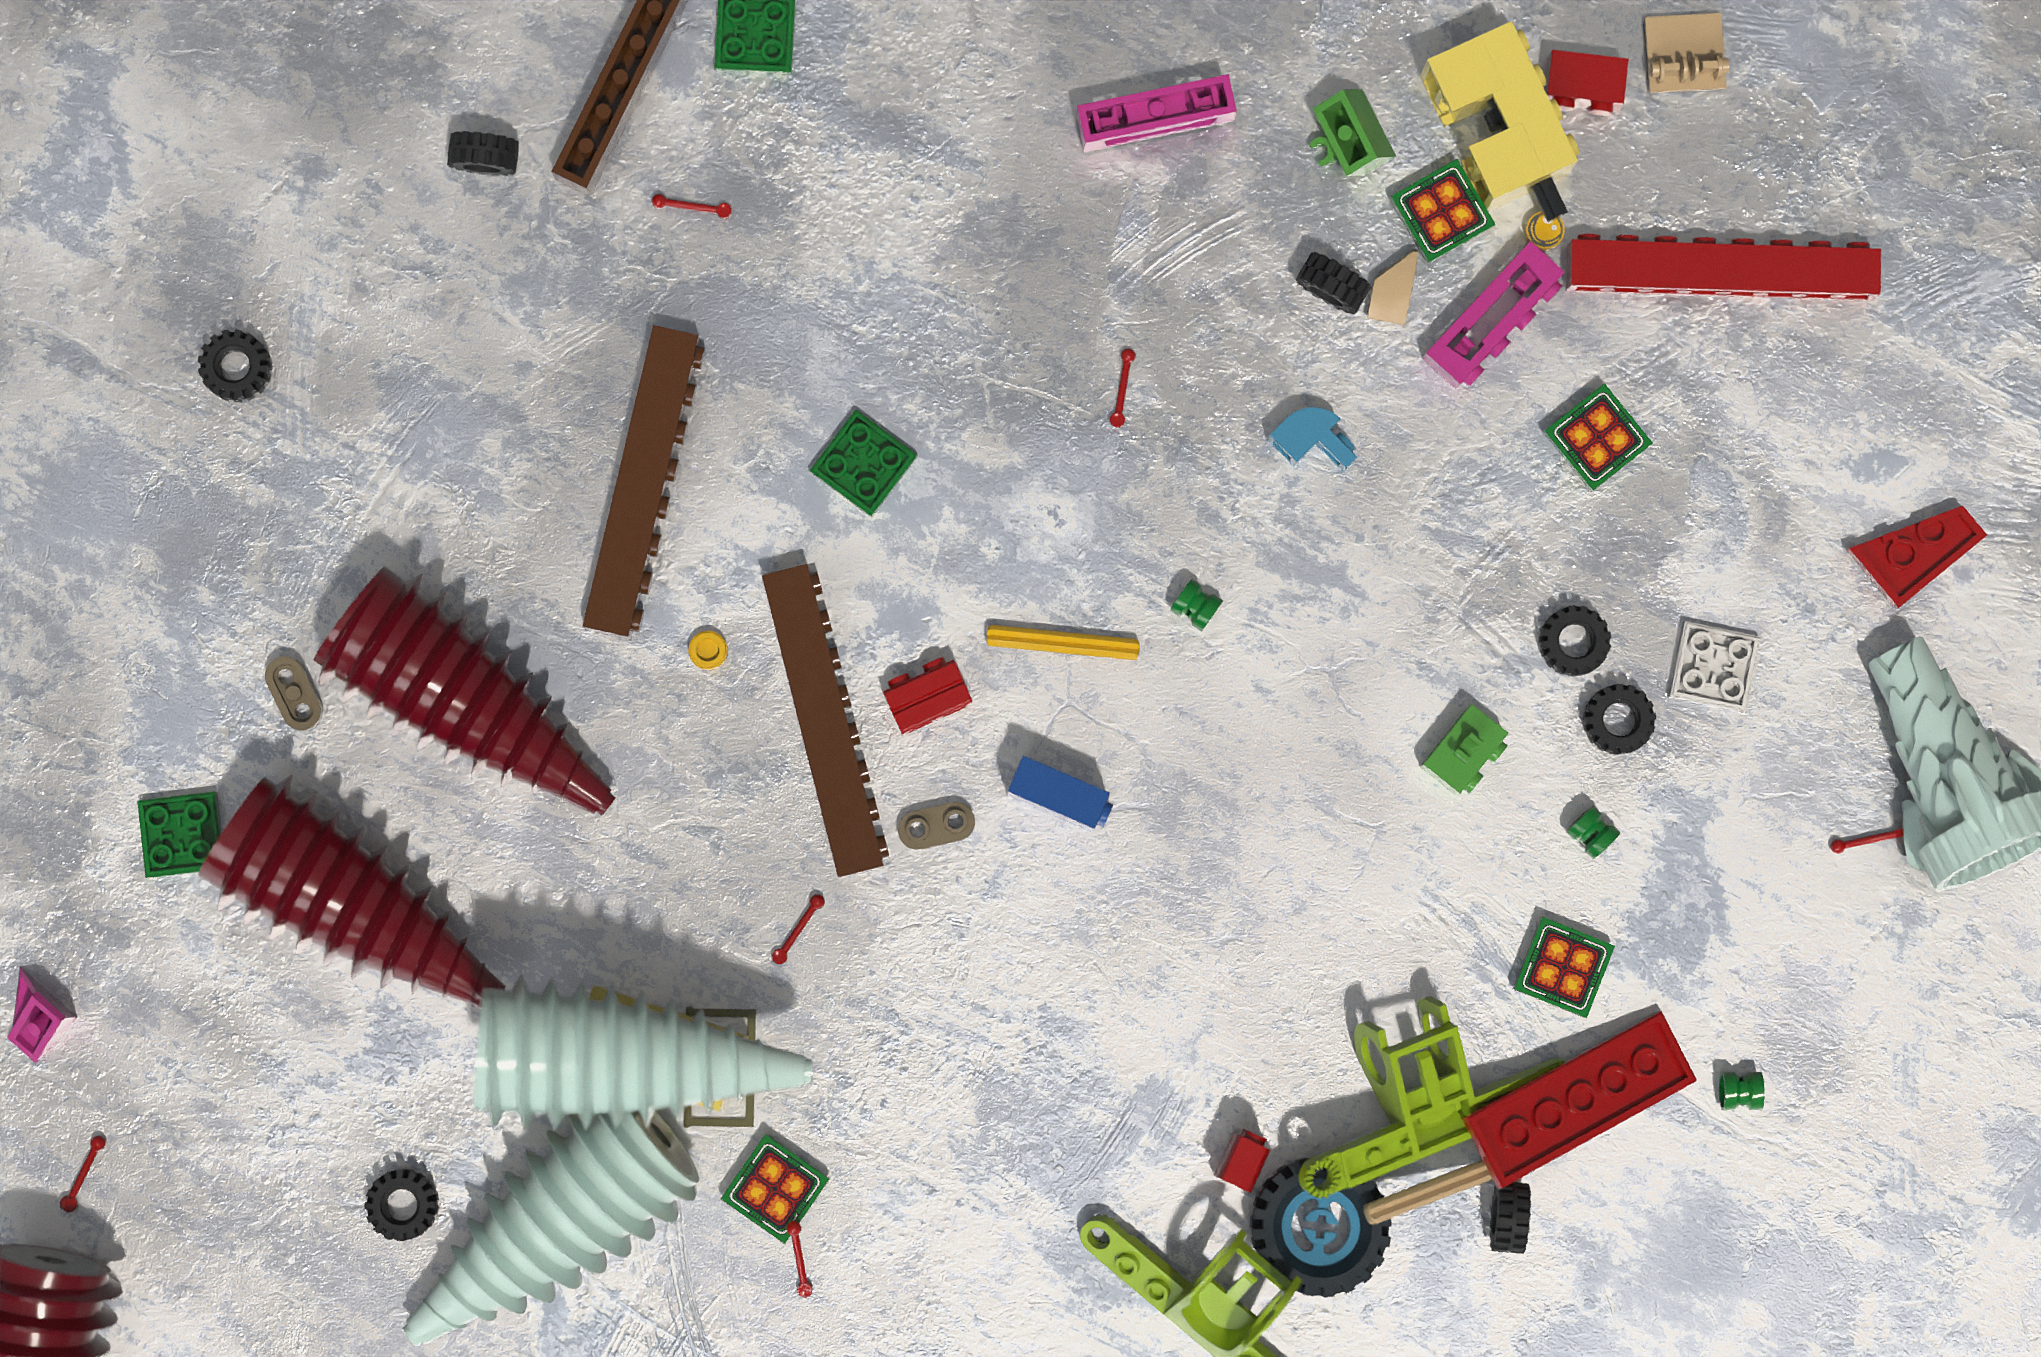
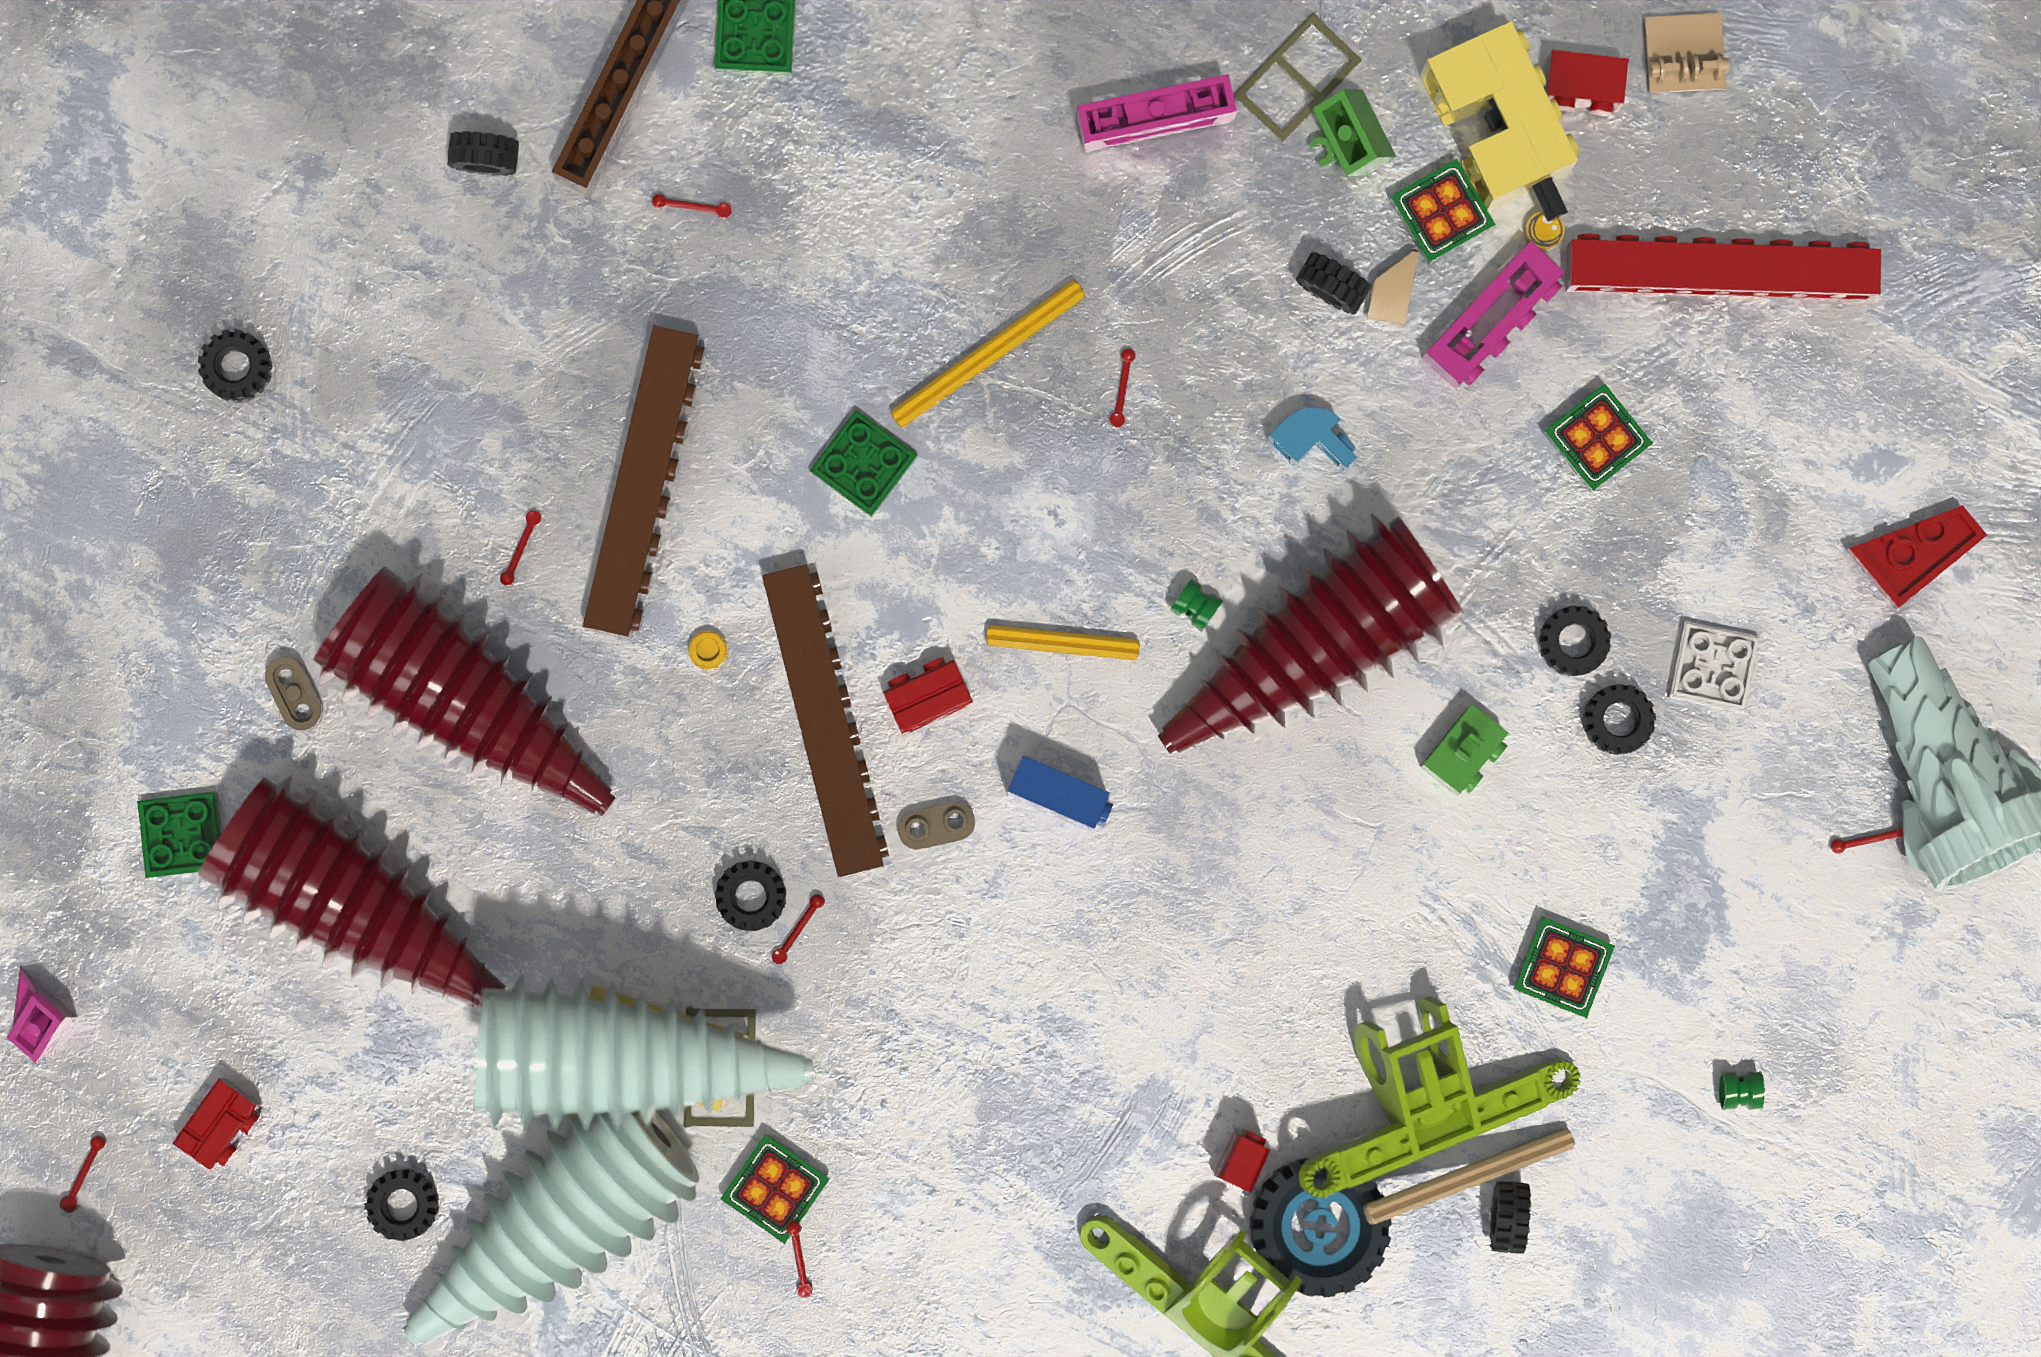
red tile [1462,1011,1697,1189] -> none
green wheel [1565,805,1621,859] -> none
none -> red brick [173,1078,262,1170]
none -> red hinge [500,510,542,586]
none -> black tyre [715,860,786,931]
none -> yellow axle [891,280,1085,428]
none -> dark red cone [1157,514,1464,755]
none -> olive window [1233,13,1362,143]

